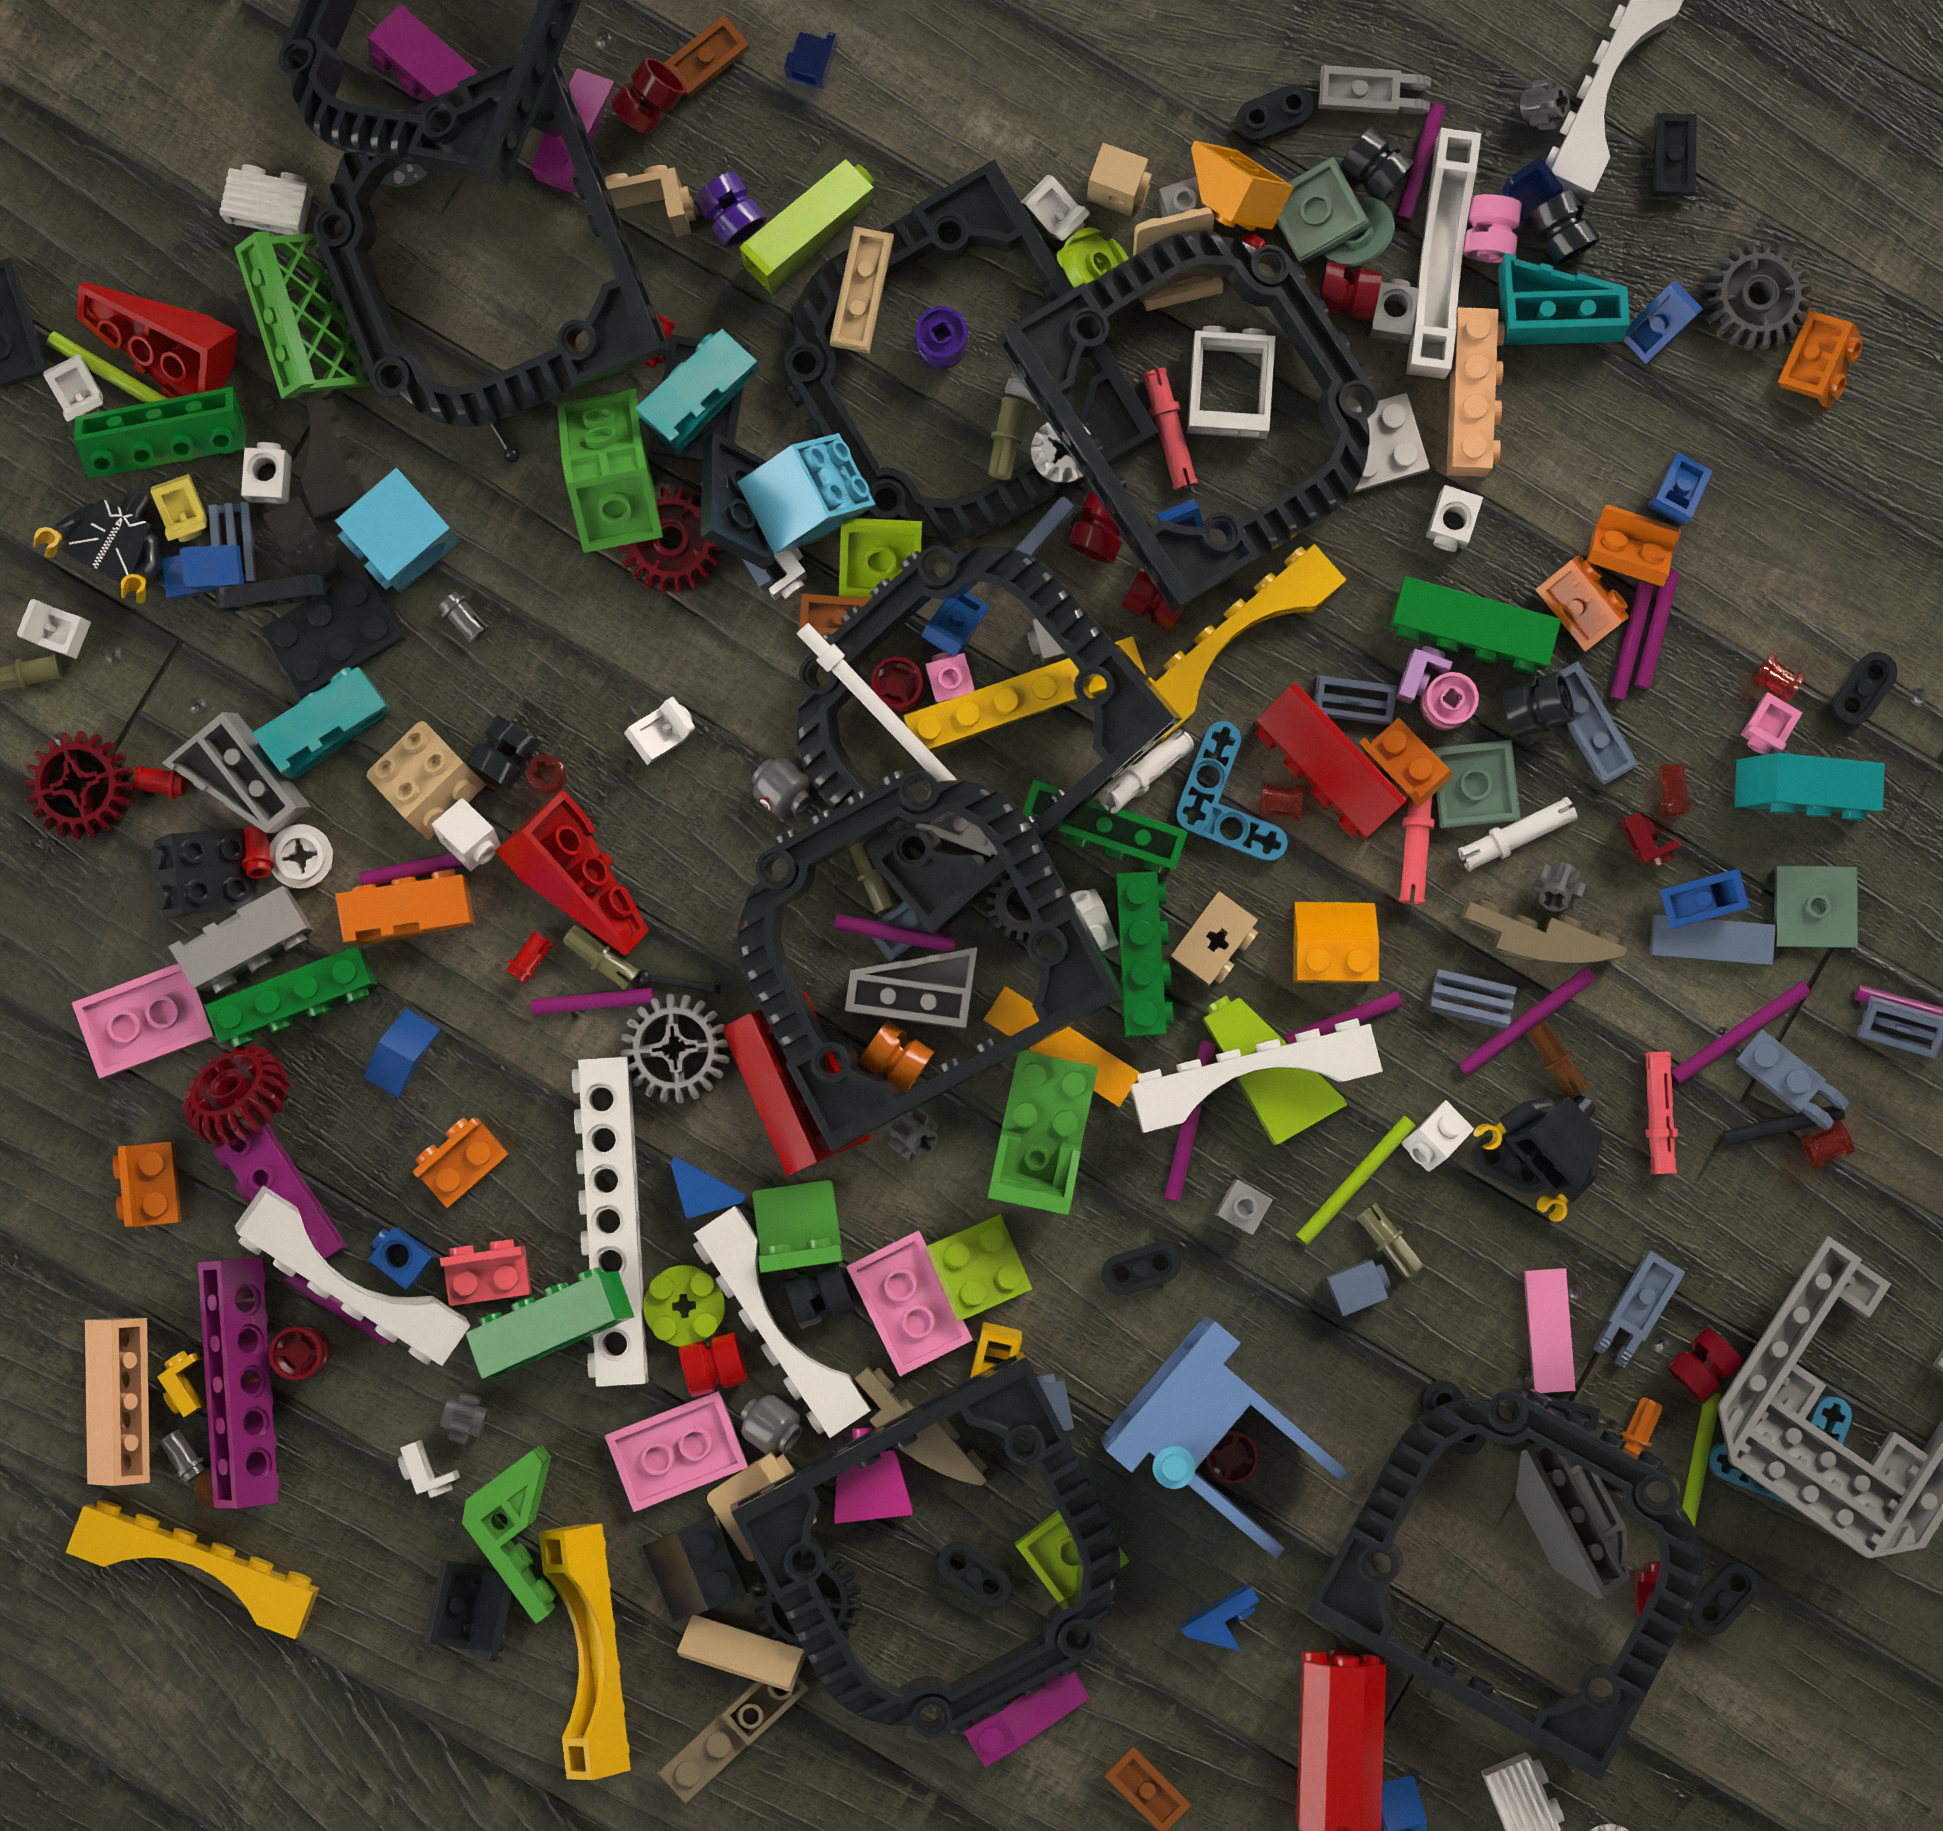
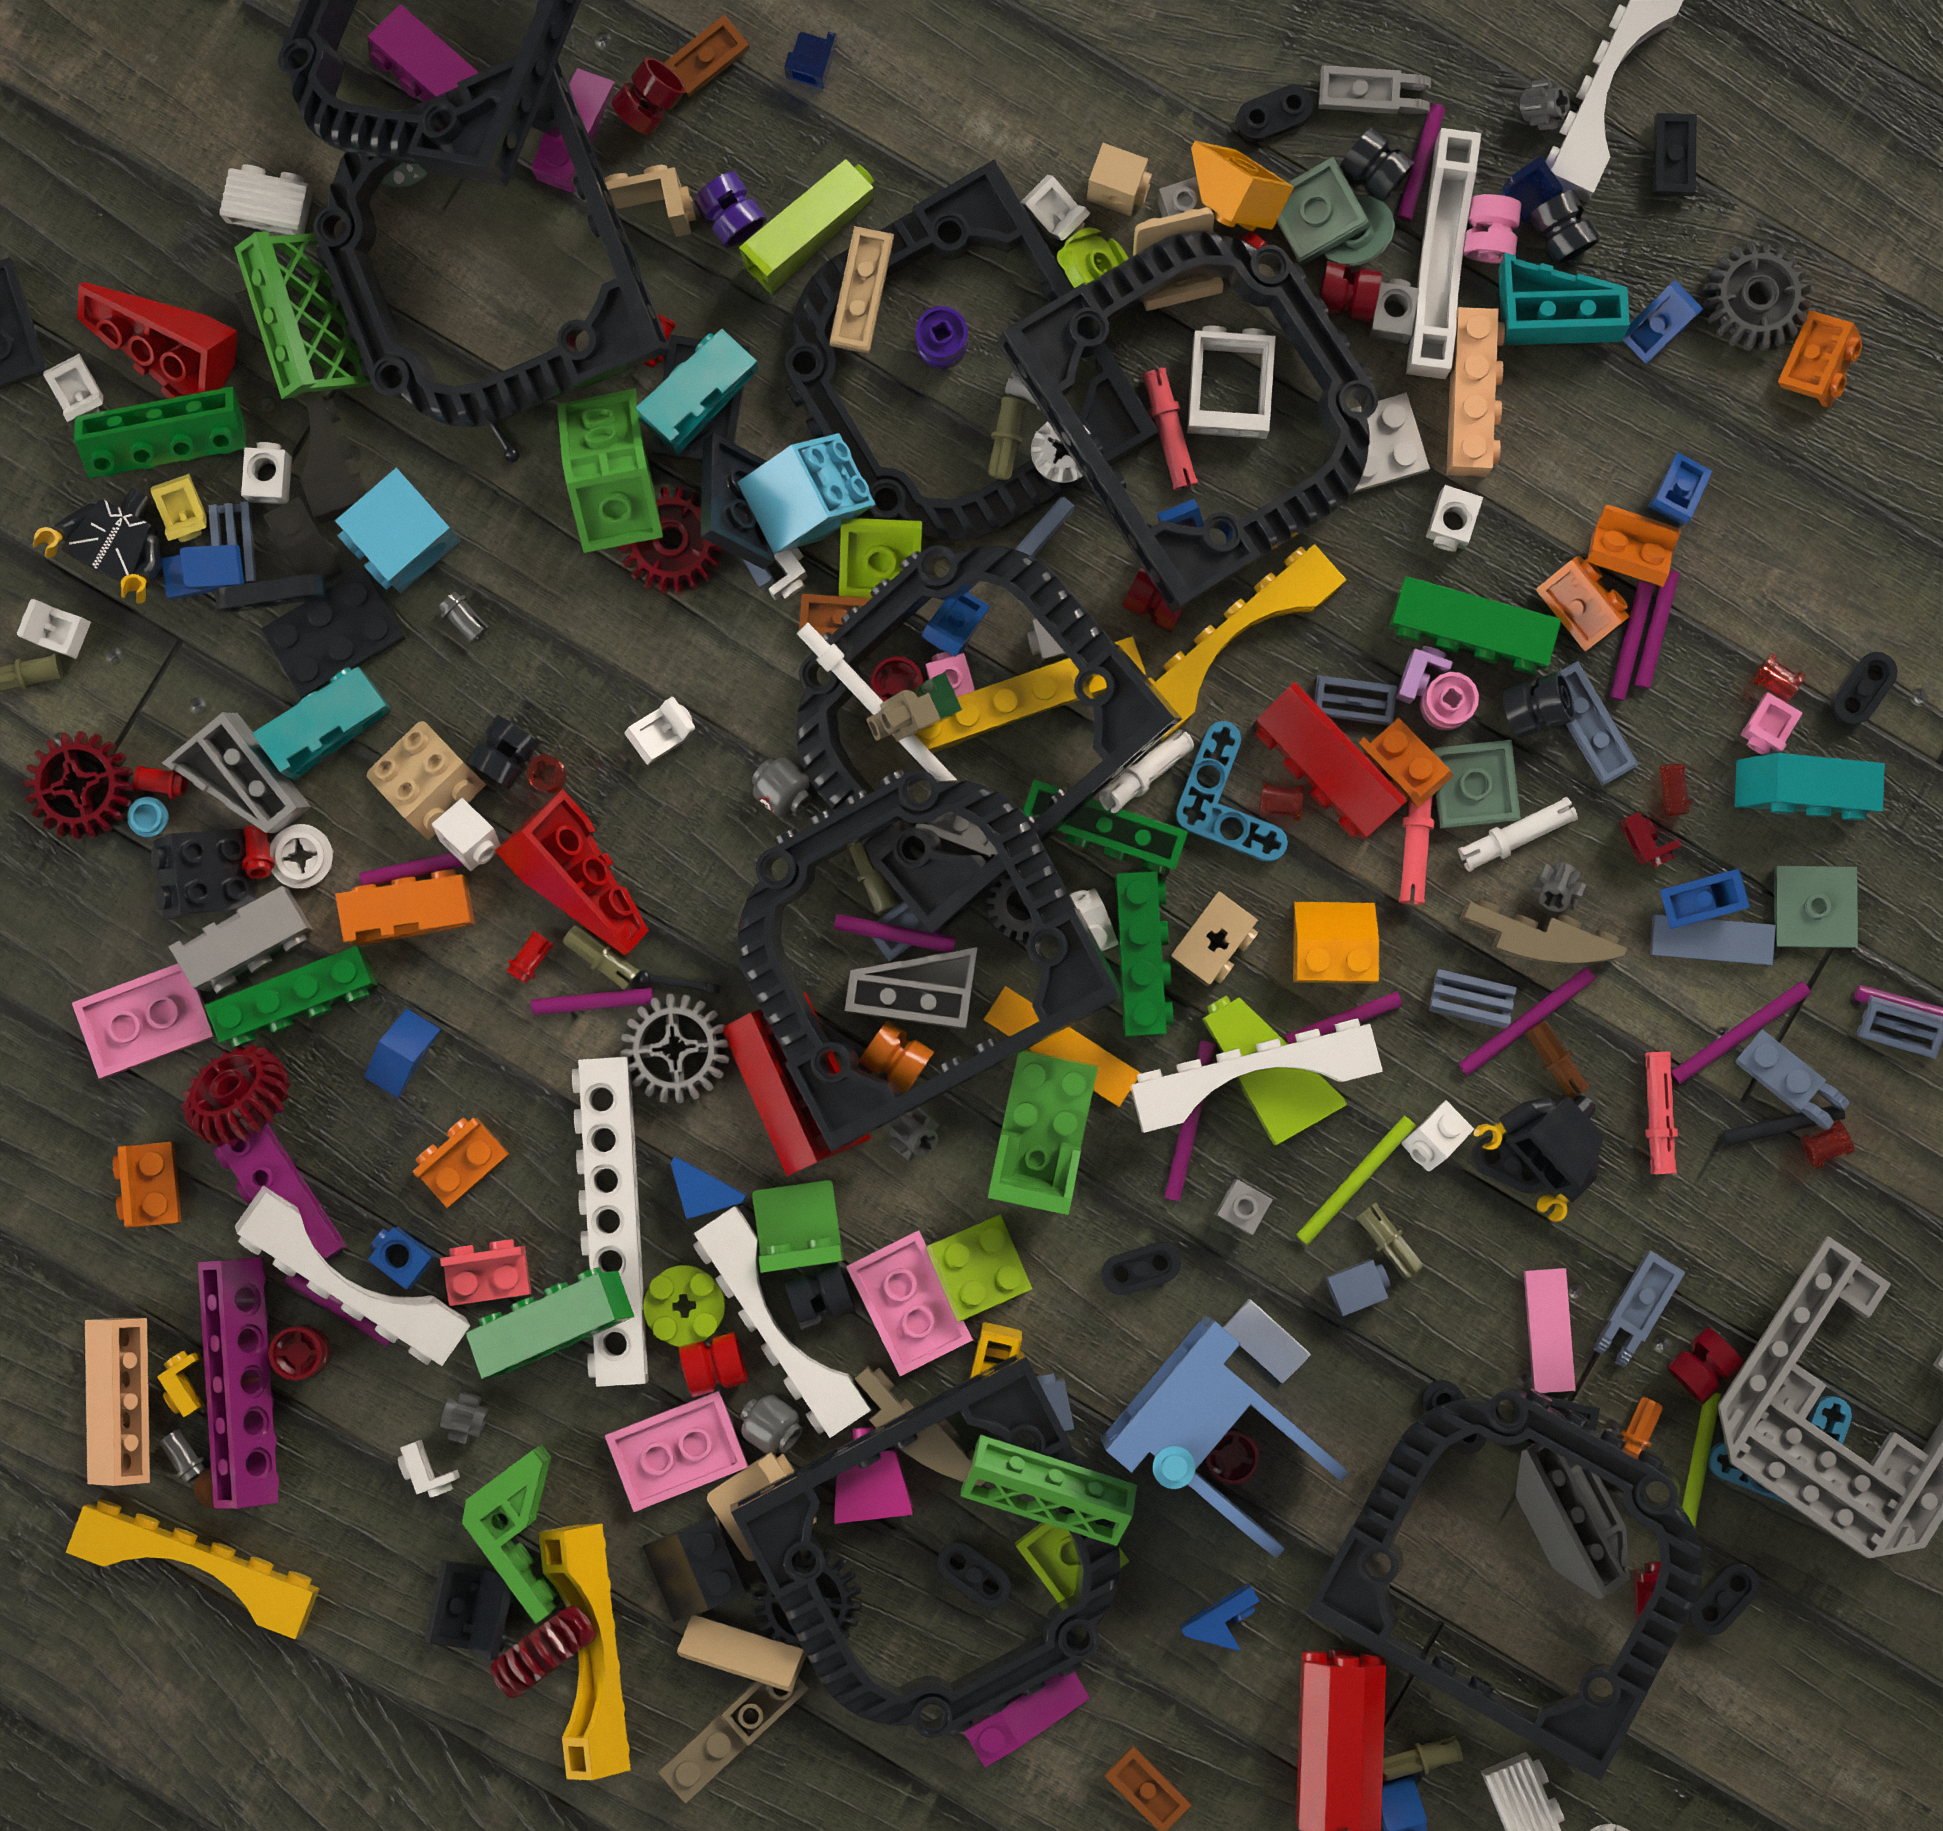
lime bar [46,331,168,403] -> none
dark red wheel [1066,491,1122,564] -> none
none -> medium azure plate [127,797,169,838]
none -> dark red gear [489,1606,596,1698]
none -> dark tan hips [866,672,962,742]
none -> bright green fence [960,1435,1137,1546]
none -> white slope [1223,1299,1311,1384]
none -> olive axle [1383,1735,1463,1781]

